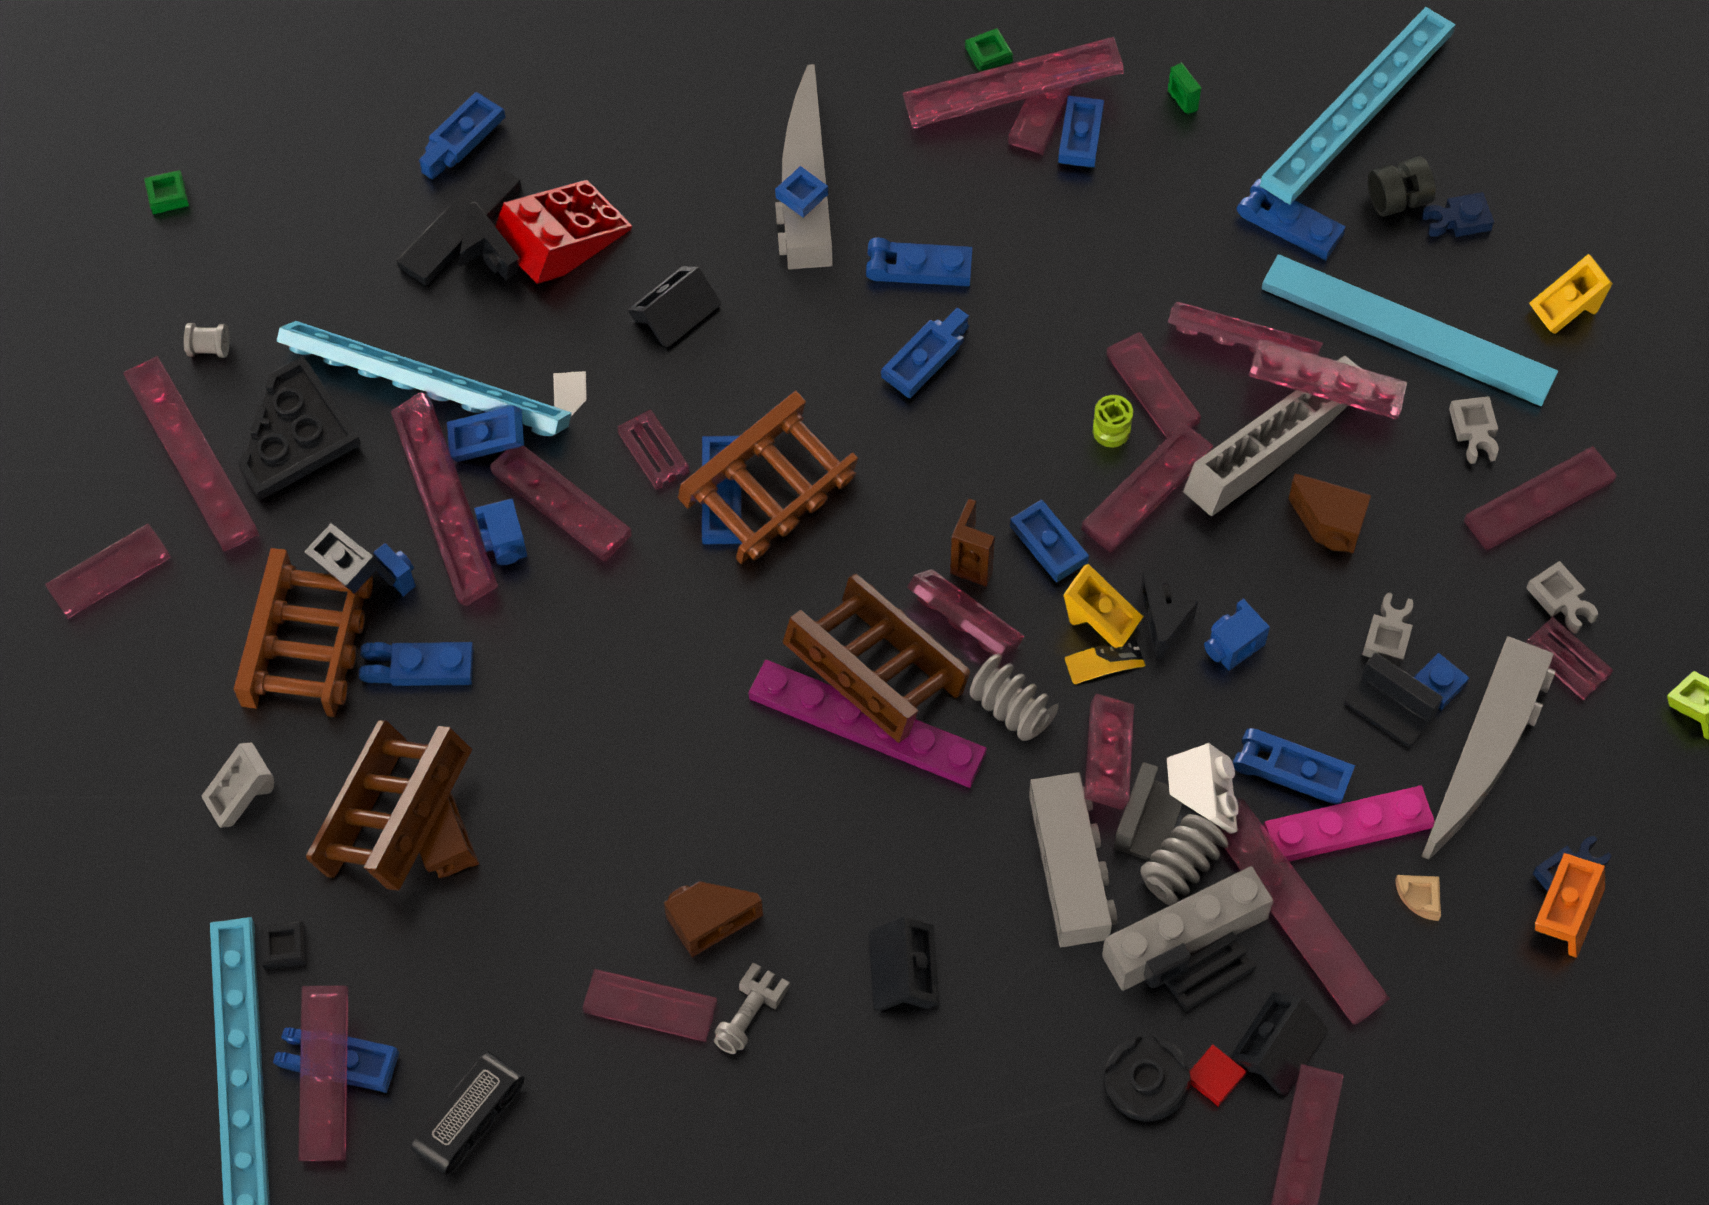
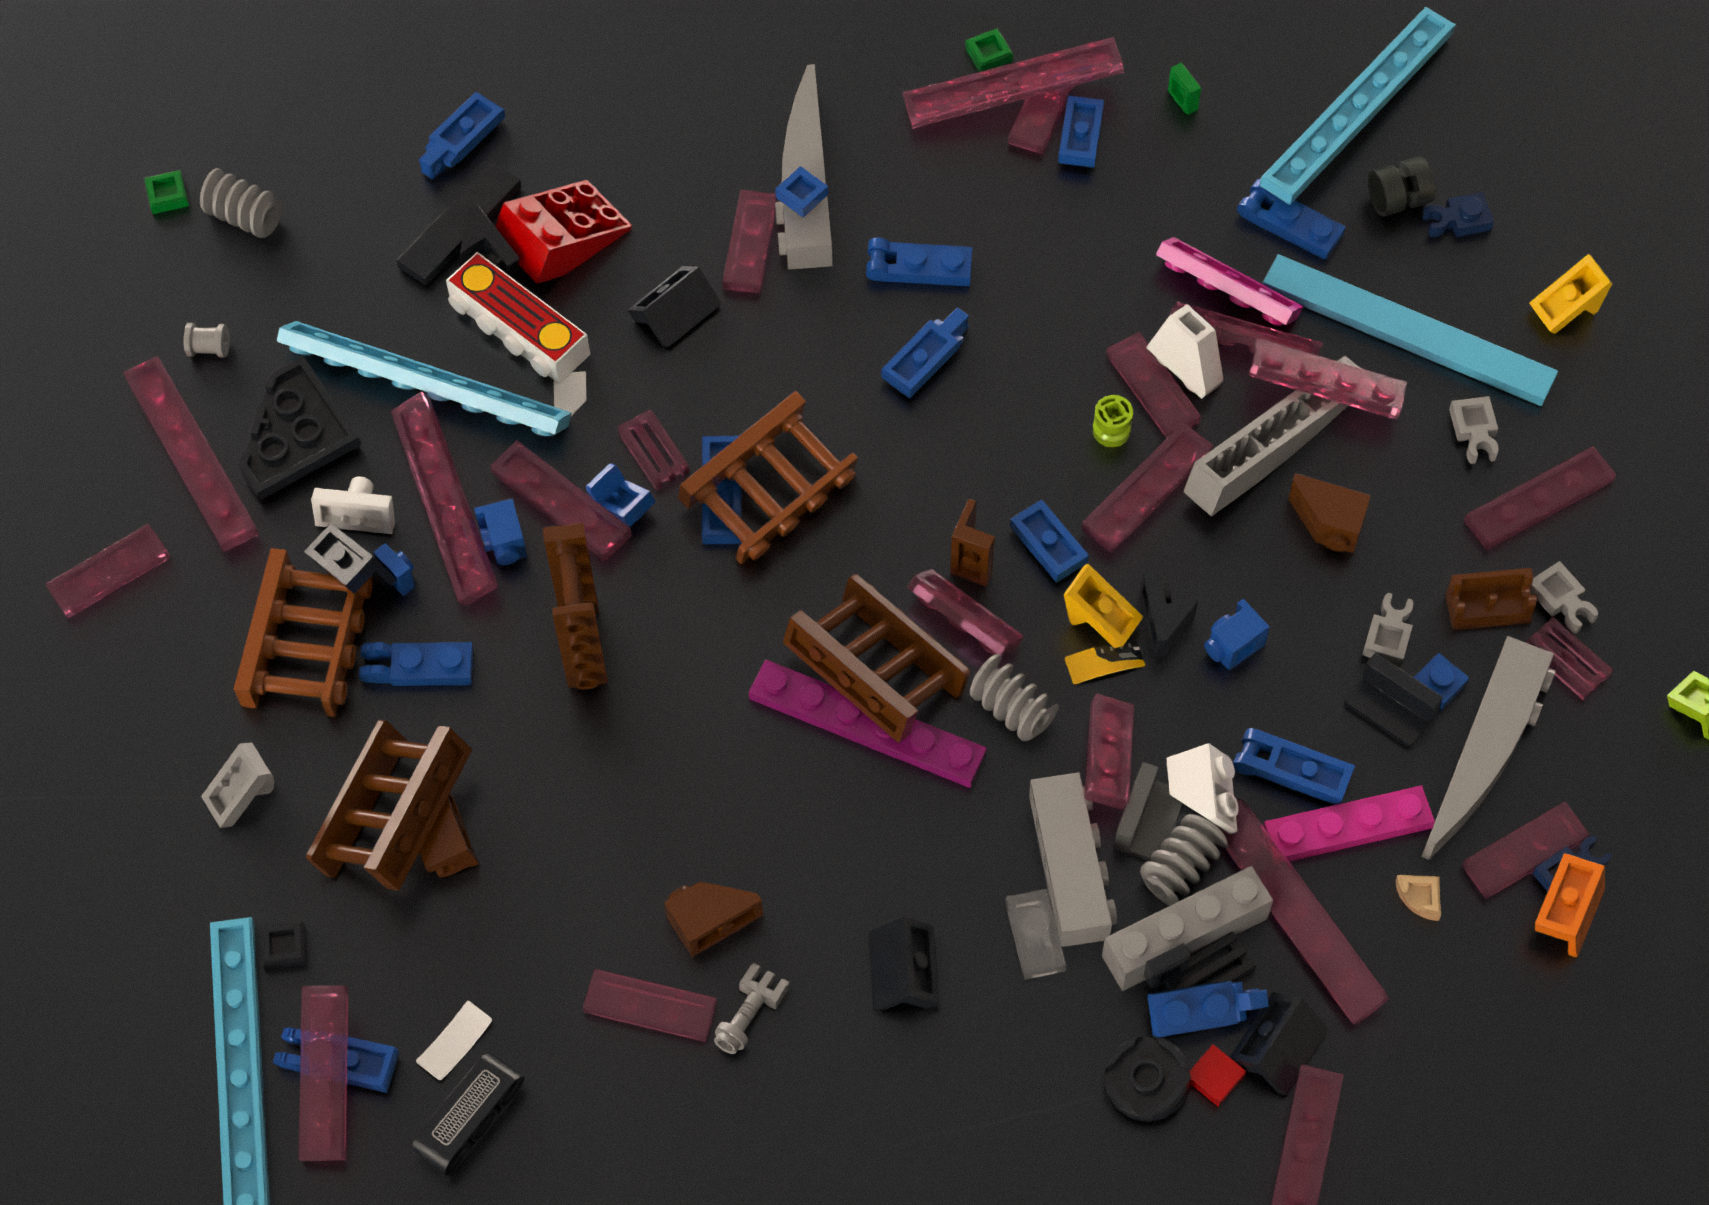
blue plate [447,405,524,462] -> none
none -> light grey piece [200,168,283,238]
none -> white tile [311,477,395,534]
none -> white sticker [416,1001,492,1080]
none -> brick [446,252,590,384]
none -> reddish brown fence [543,522,608,689]
none -> blue bracket [586,463,656,528]
none -> clear pink tile [722,190,777,293]
none -> clear tile [1005,889,1066,980]
none -> white slope [1146,304,1224,399]
none -> blue hinge [1147,980,1269,1038]
none -> plate [1156,237,1303,326]
none -> reddish brown hinge [1445,568,1537,630]
none -> clear pink tile [1462,802,1589,899]

